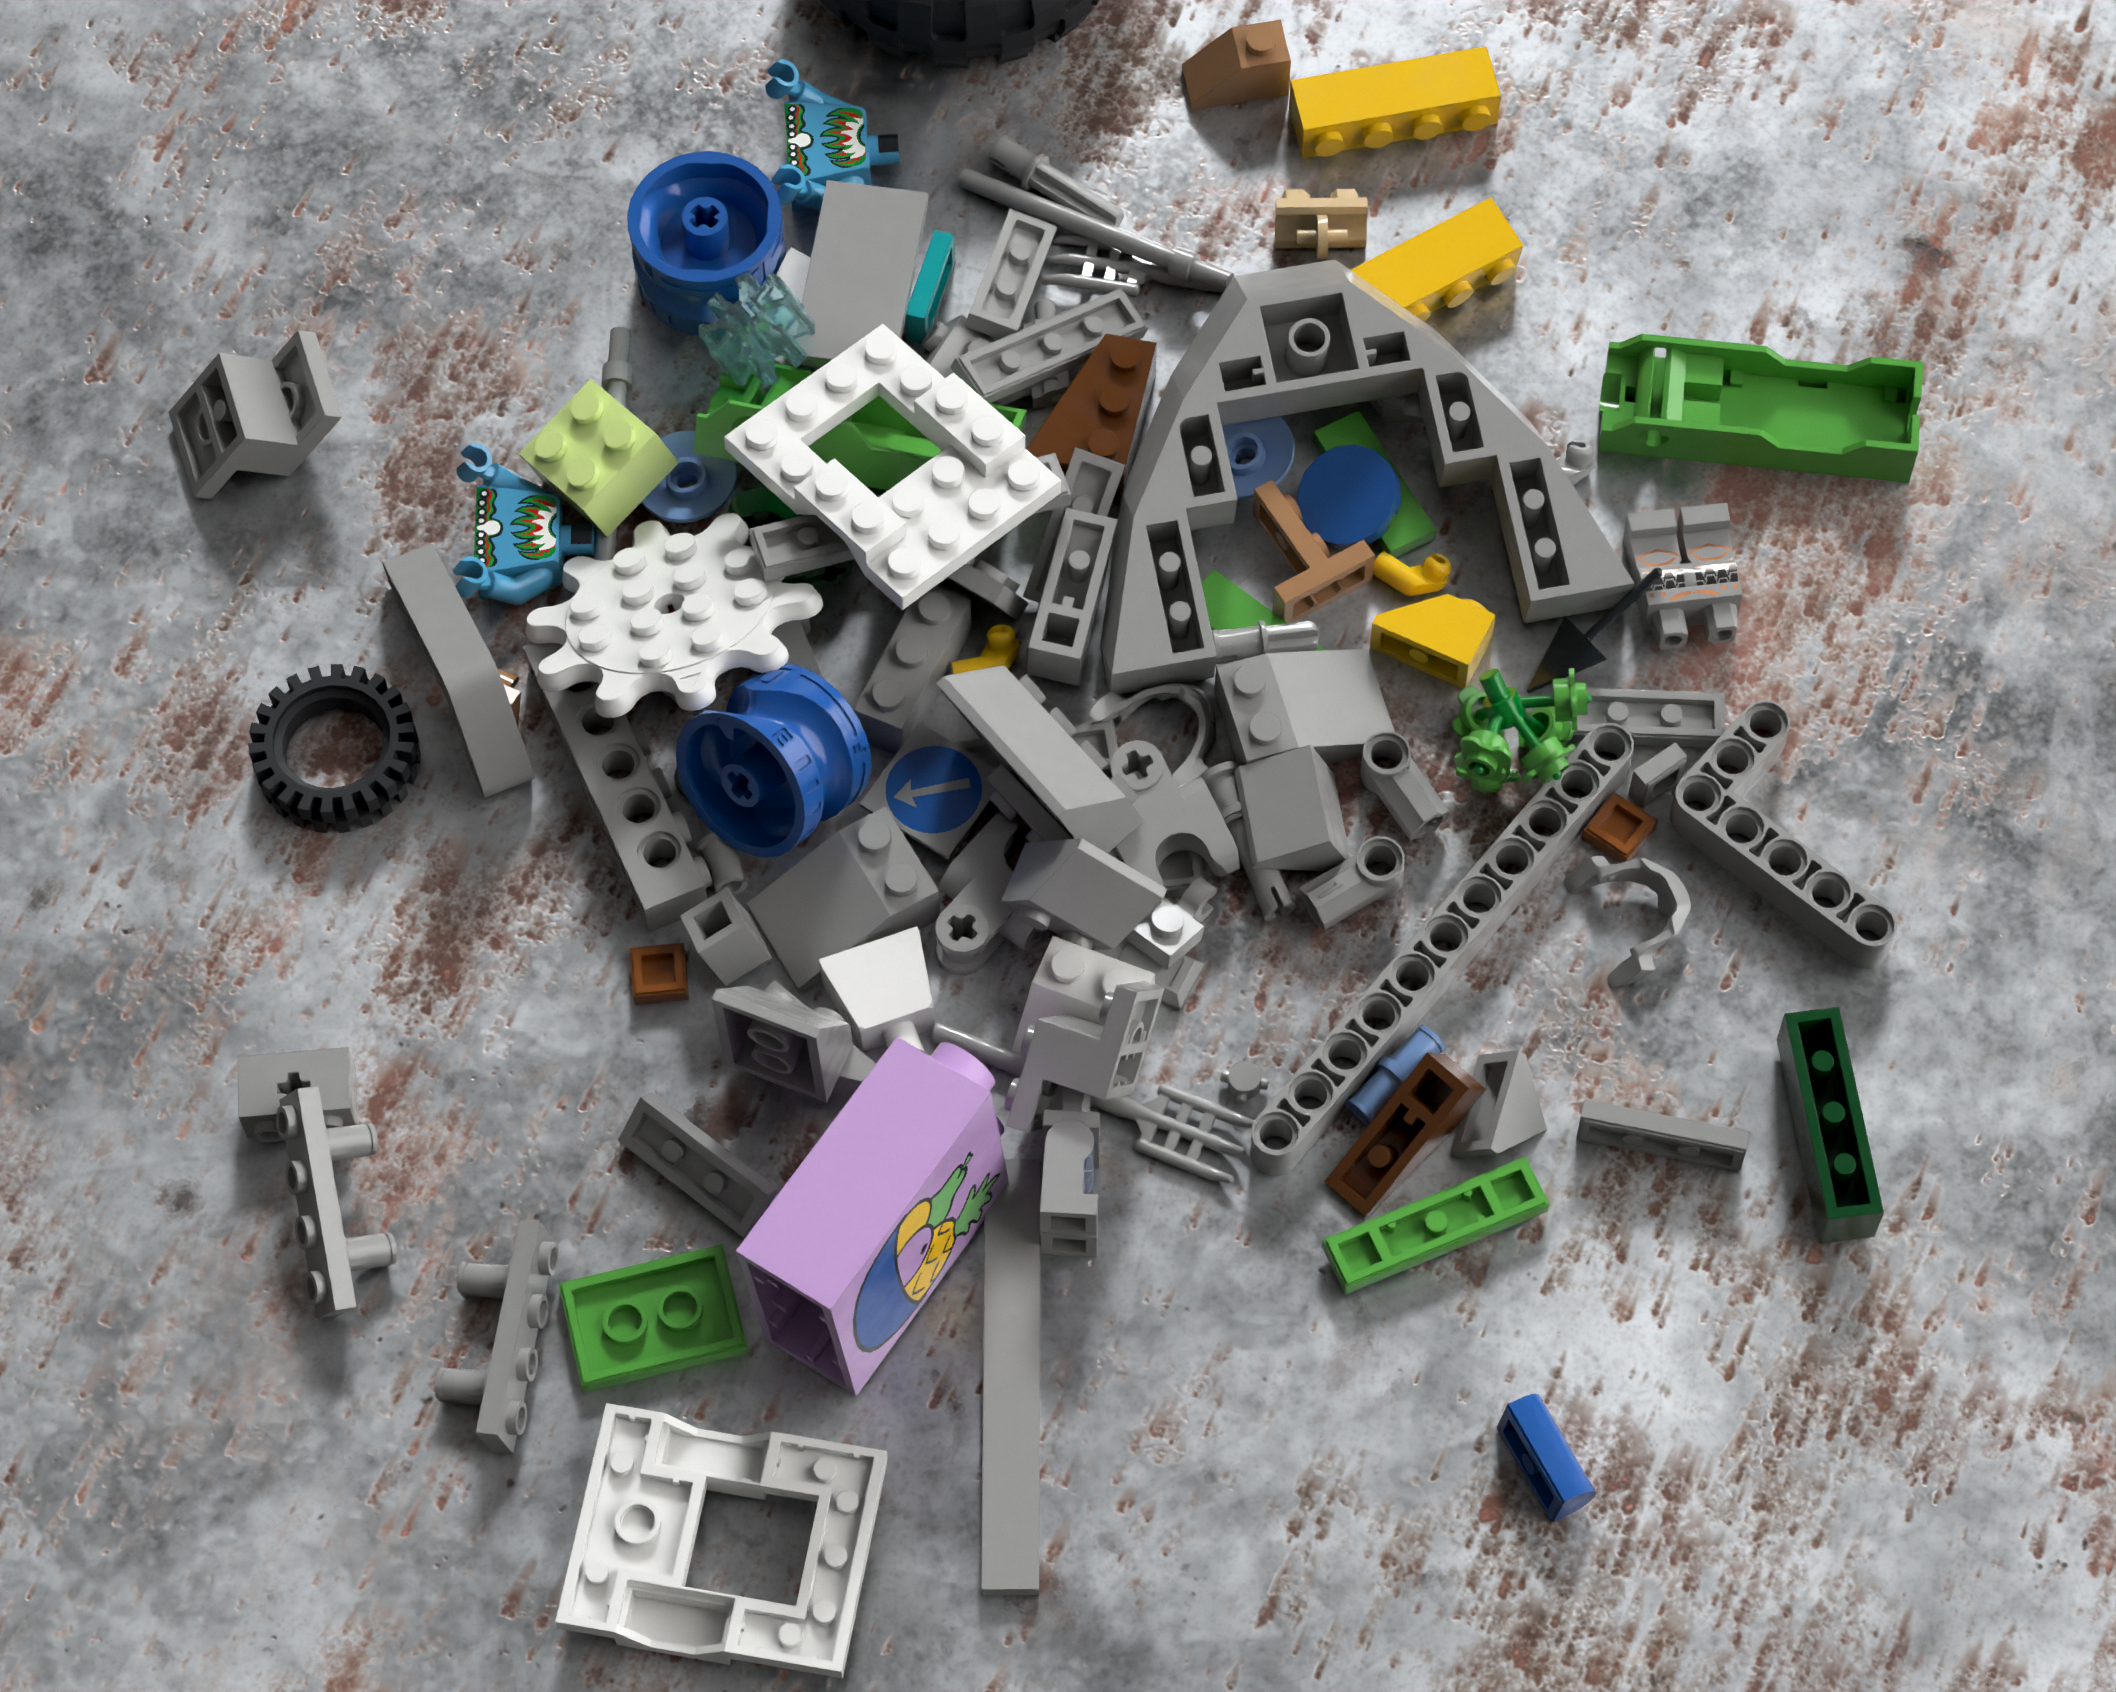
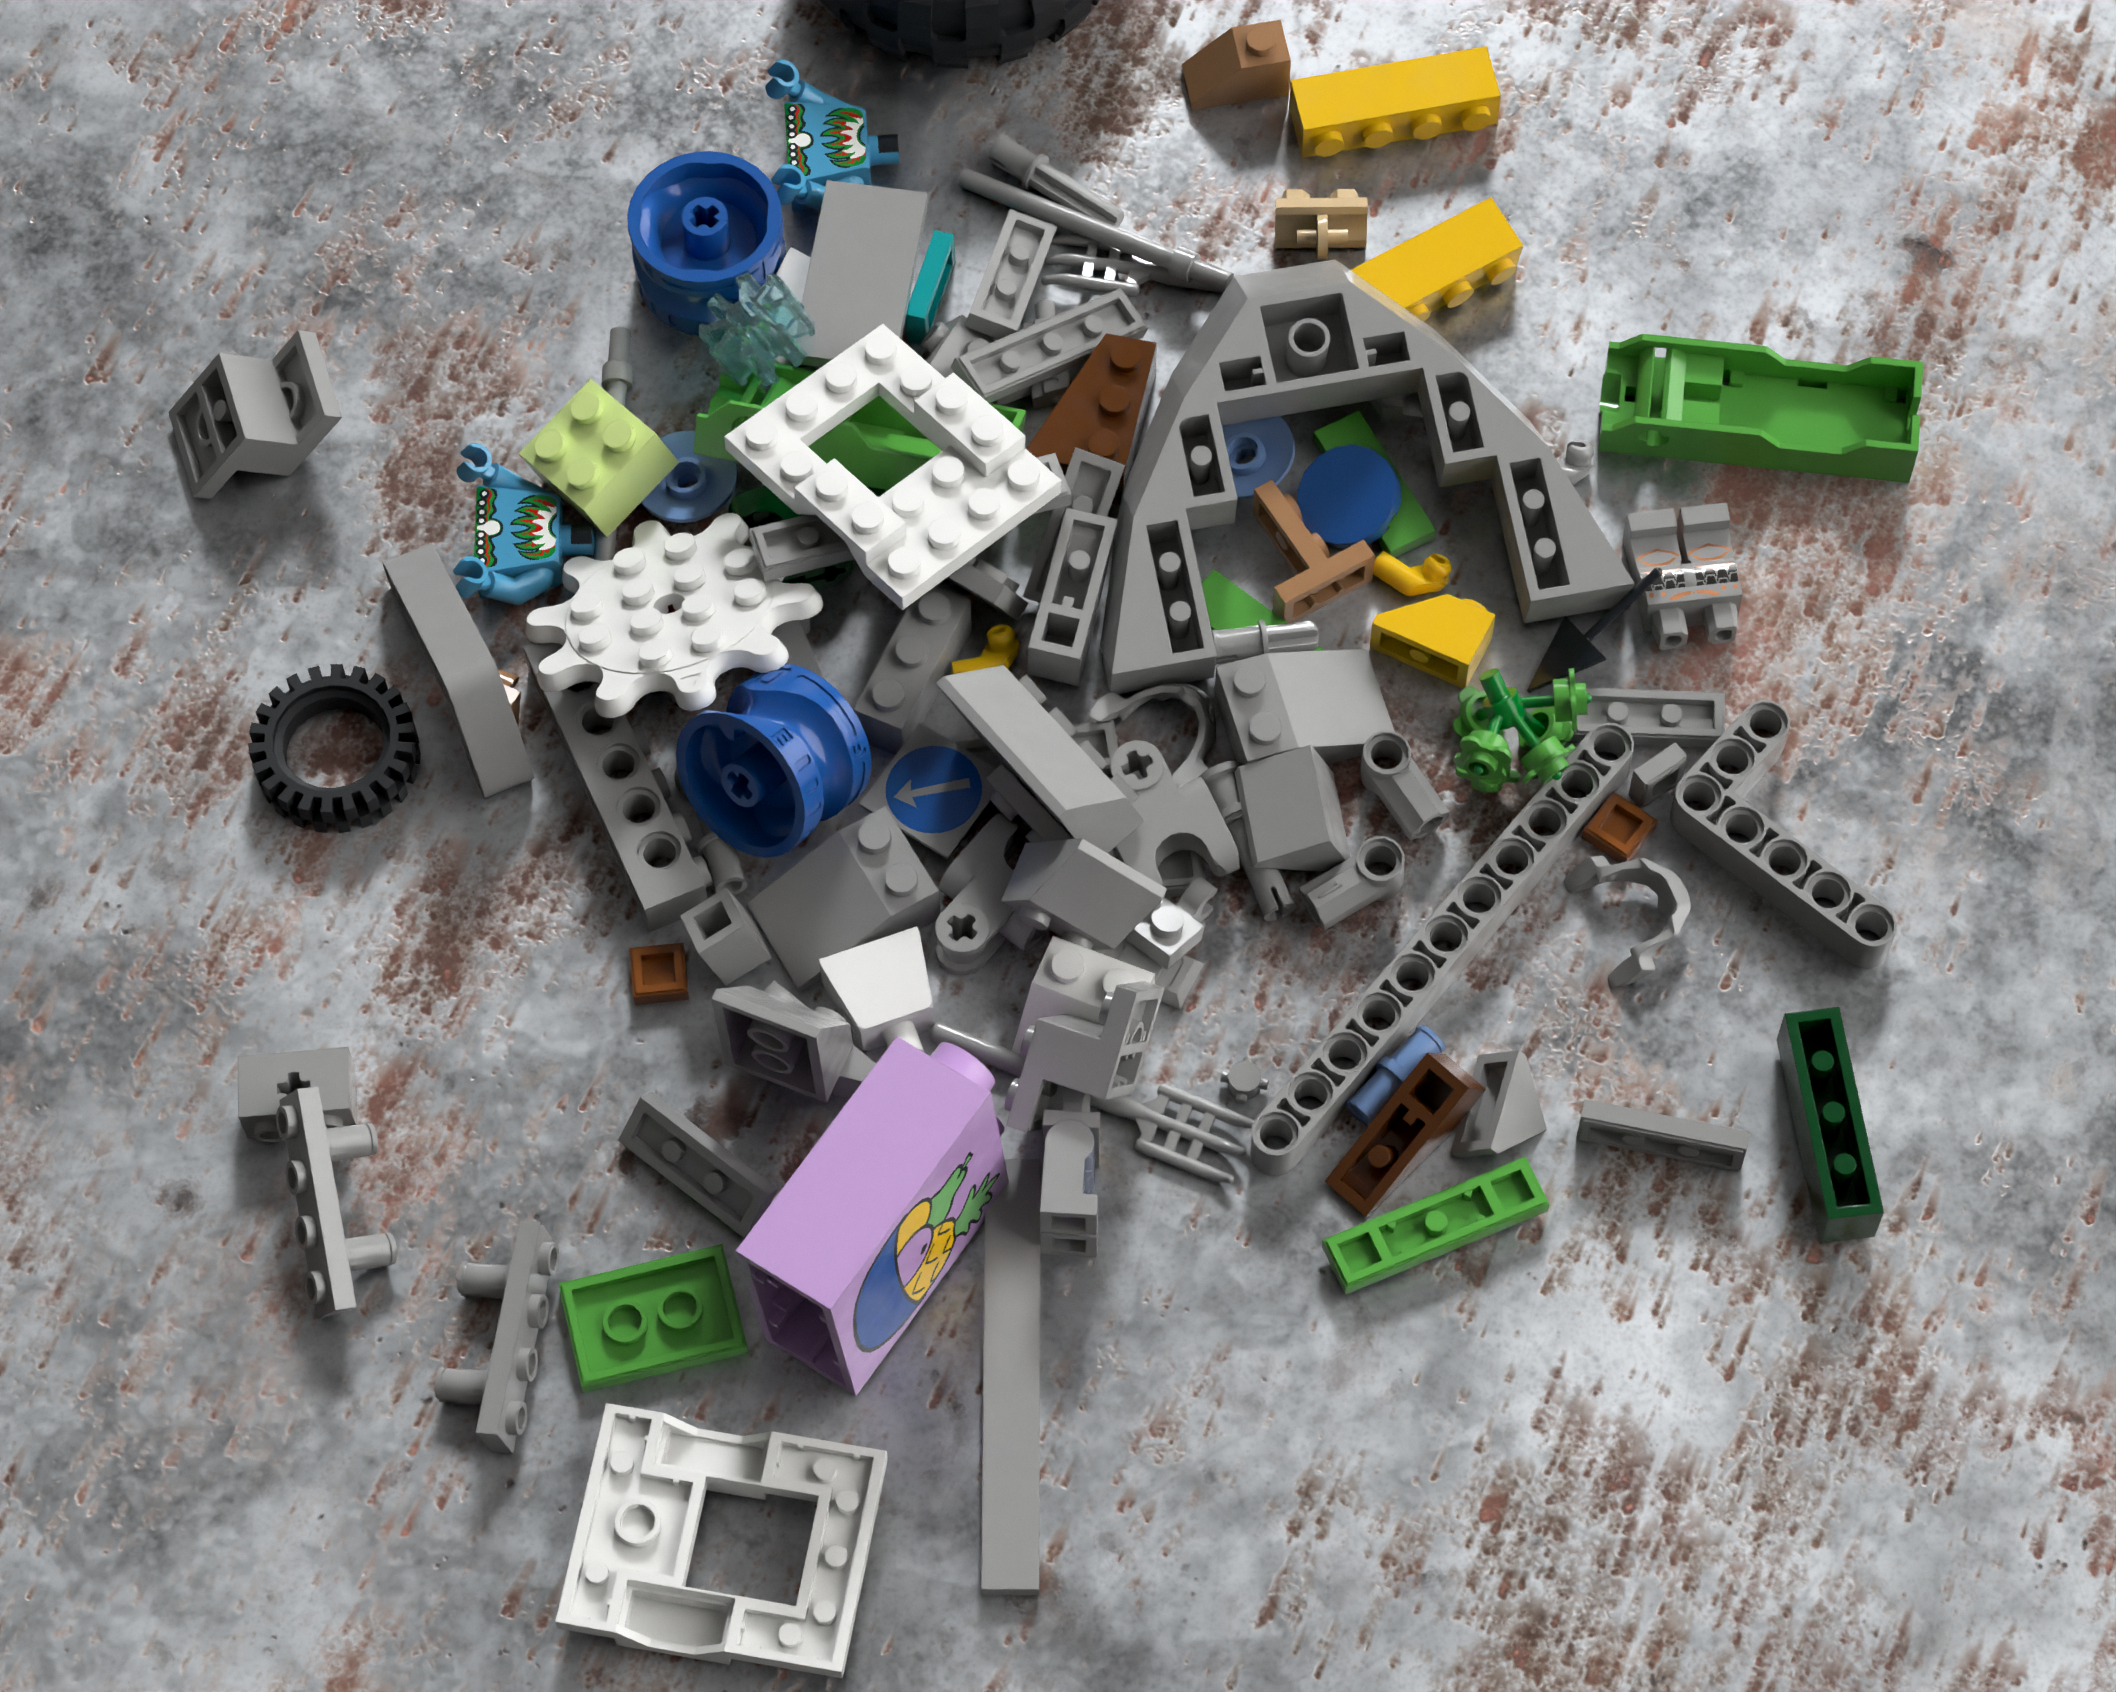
blue brick [1497,1394,1596,1523] -> none

